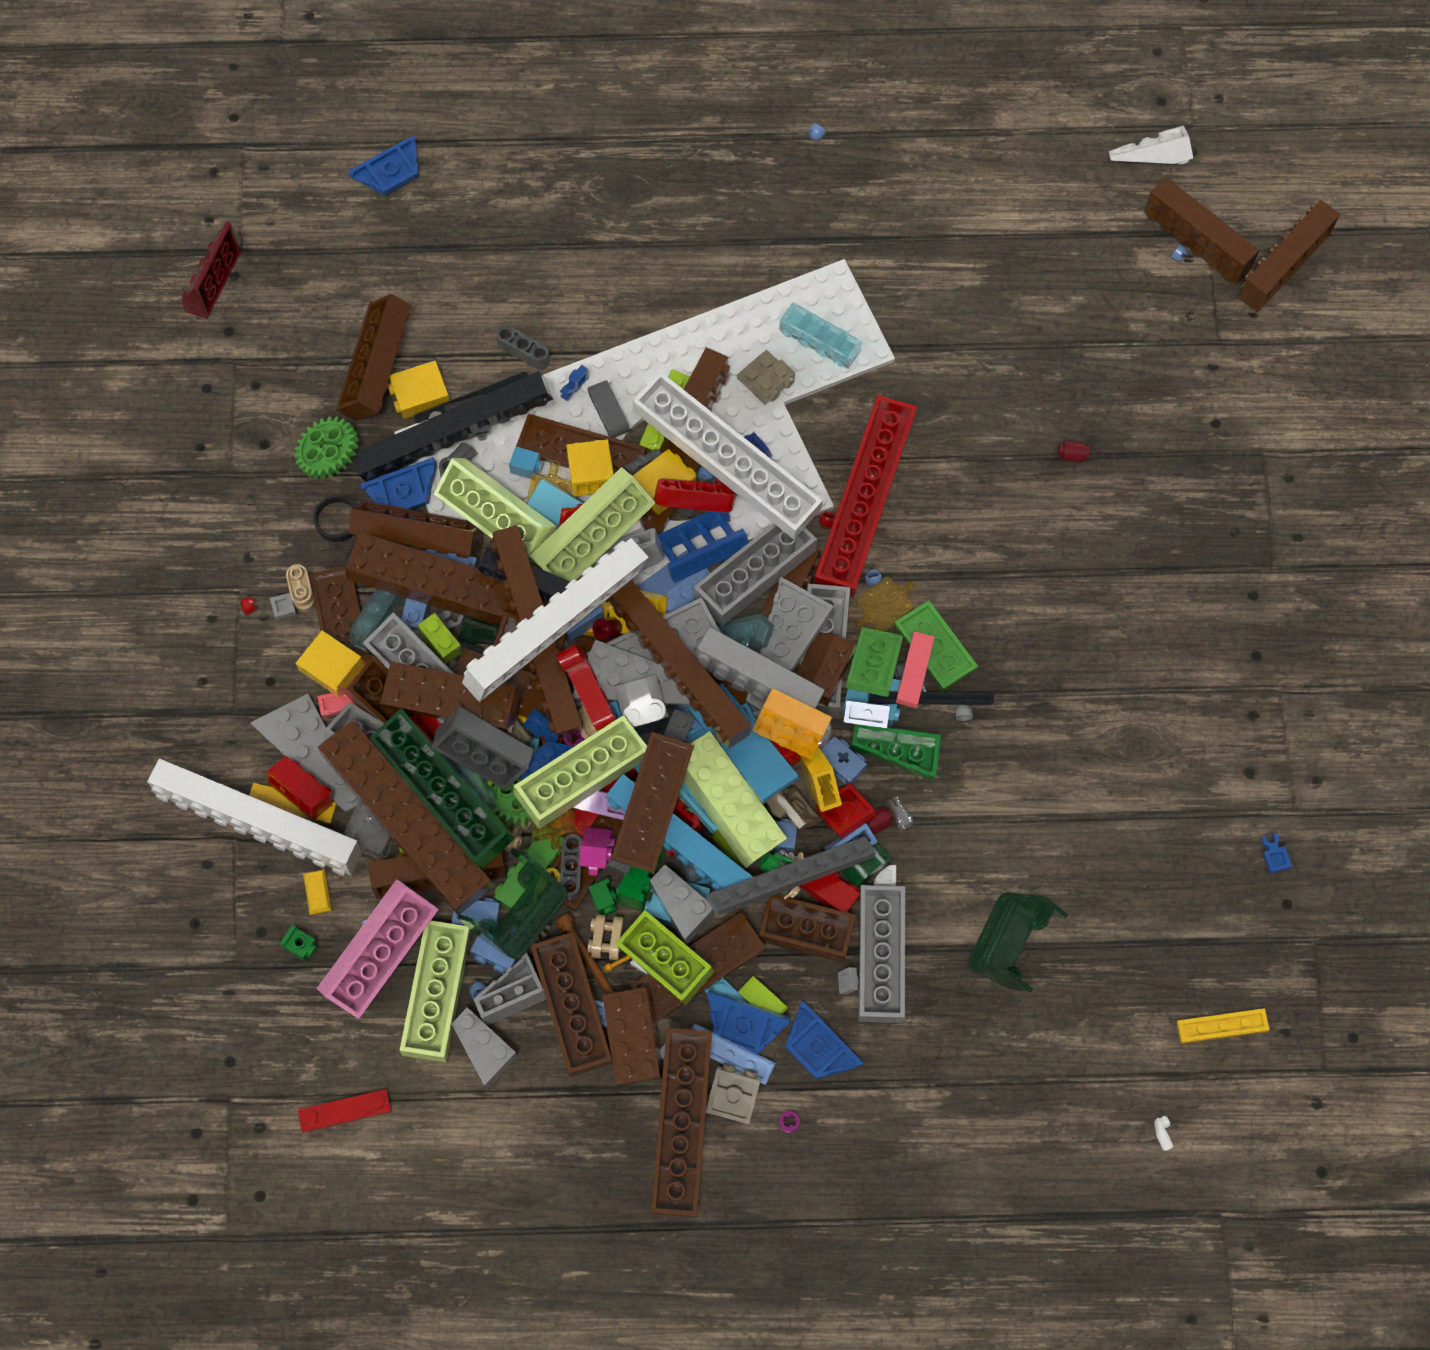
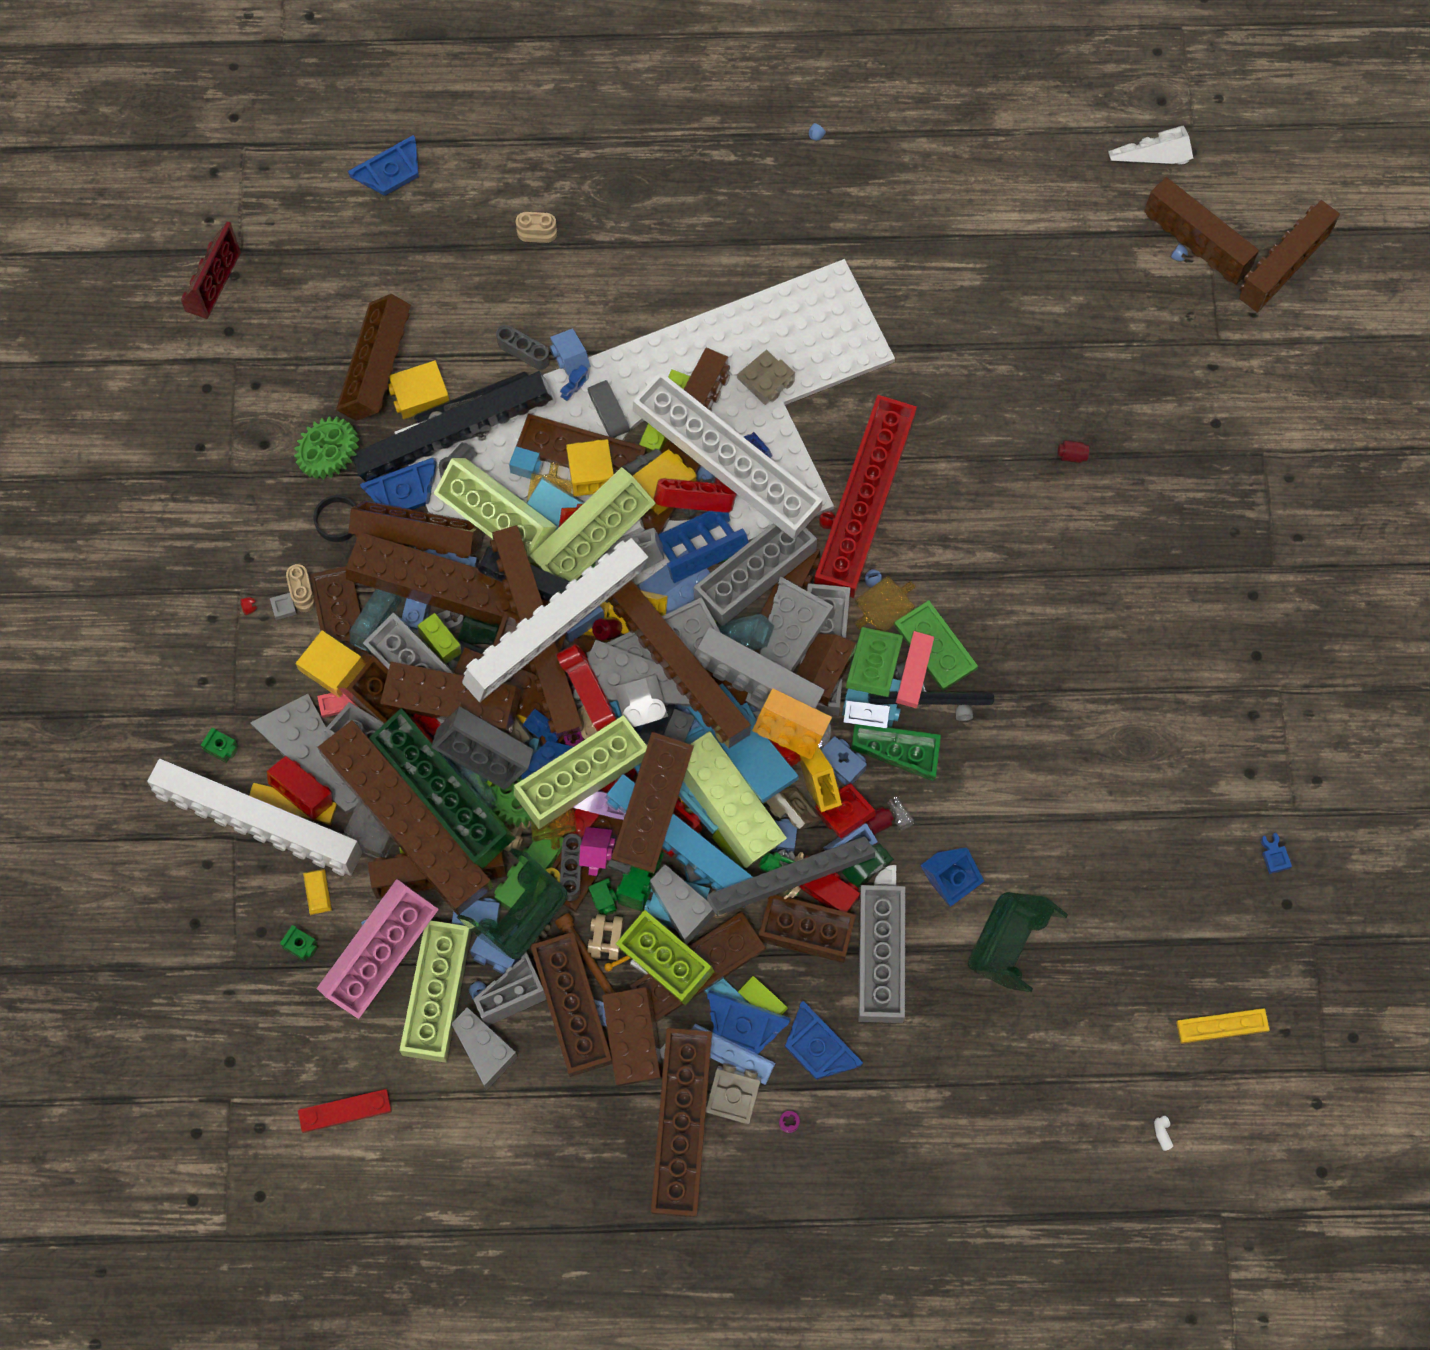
clear light blue brick [779,302,862,369] -> none
light grey plate [838,967,859,995] -> none
none -> green brick [201,727,238,763]
none -> tan brick [516,212,557,243]
none -> medium blue brick [549,328,590,375]
none -> blue slope [921,848,984,907]

